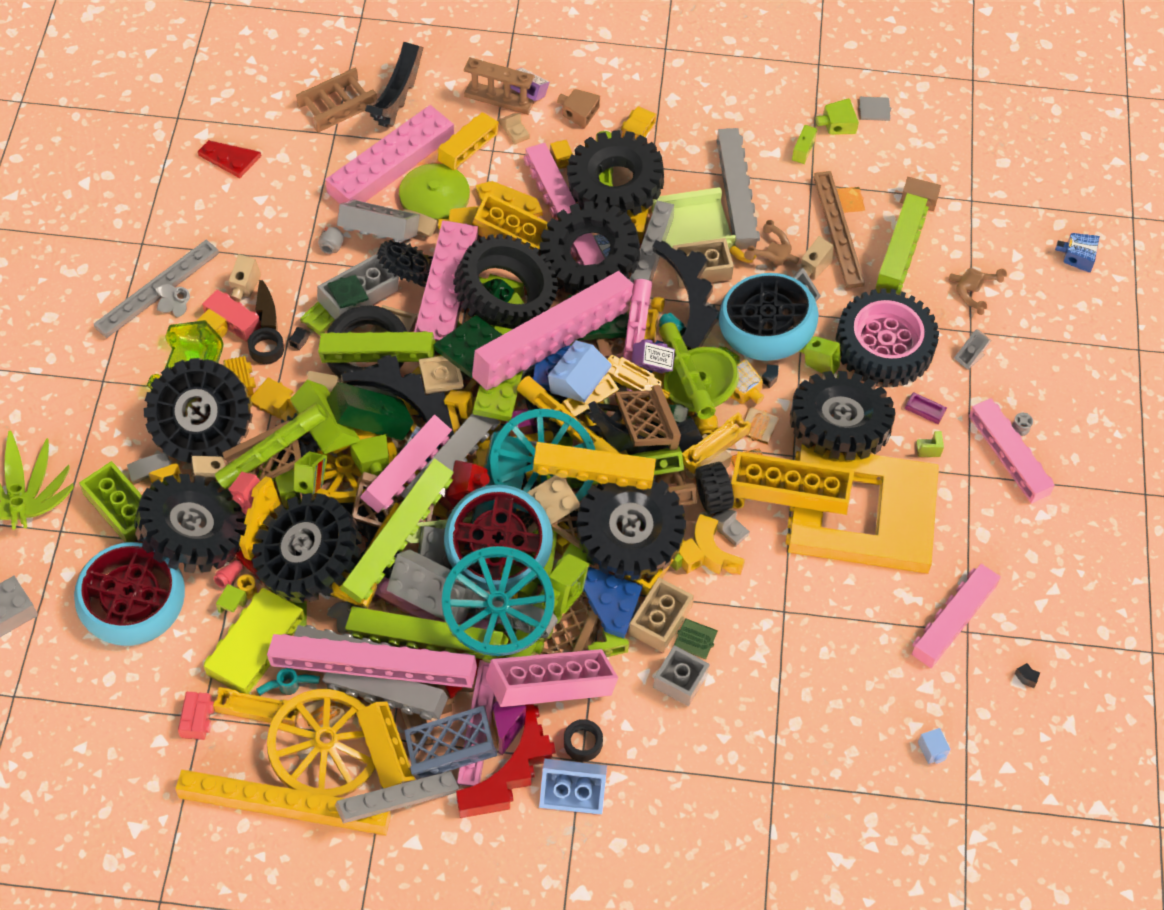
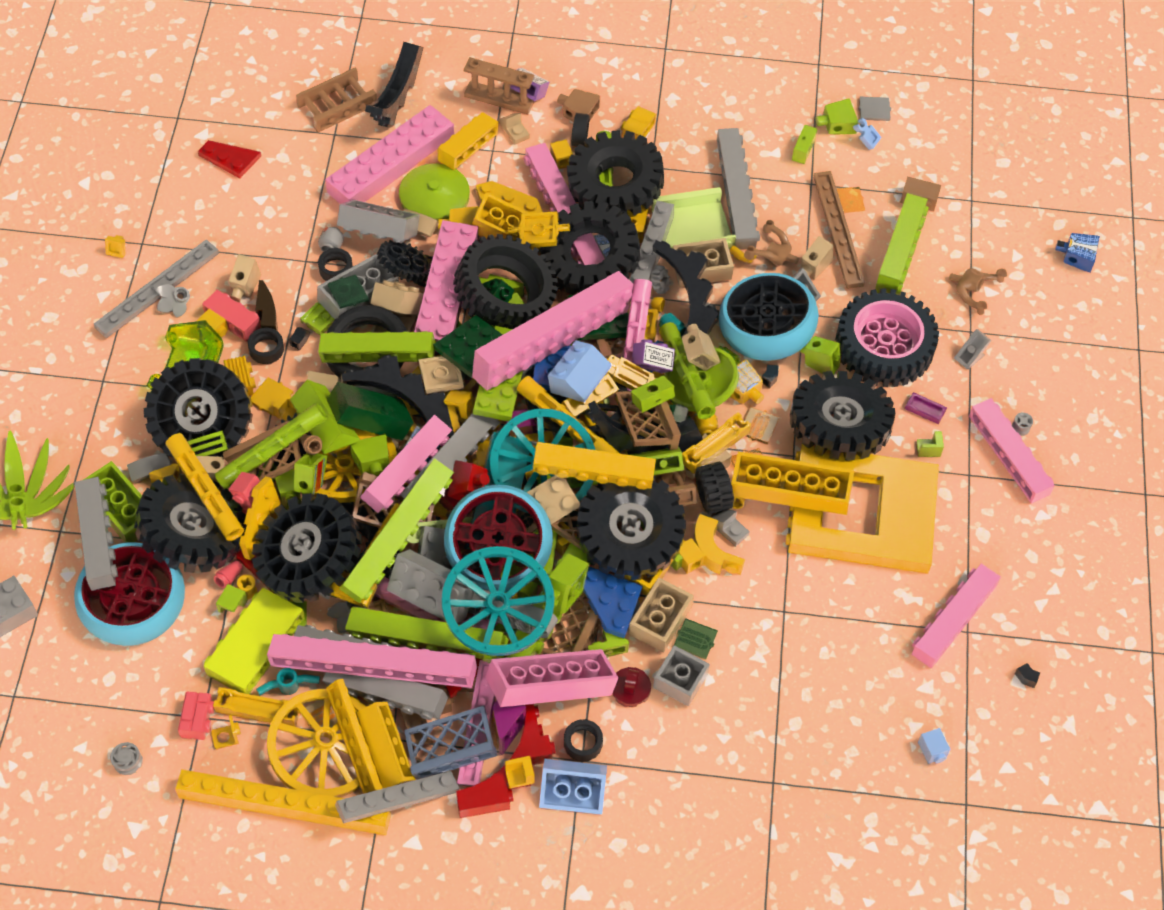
none -> light grey brick [74,477,118,591]
none -> yellow tile [105,235,126,258]
none -> light grey wheel [110,742,143,776]
none -> yellow piece [166,433,244,541]
none -> lime tile [187,431,228,456]
none -> yellow bracket [211,715,241,750]
none -> medium nougat cone [299,434,322,455]
none -> black tyre [318,248,353,281]
none -> yellow plate [326,679,383,794]
none -> tan brick [370,280,424,315]
none -> yellow panel [505,756,535,788]
none -> yellow plate [508,211,570,248]
none -> black tyre [571,113,590,147]
none -> dark red tile [612,667,651,707]
none -> lime piece [631,375,675,413]
none -> light grey gear [651,265,671,294]
none -> tan torso [682,324,720,371]
none -> light blue plate [853,118,882,150]

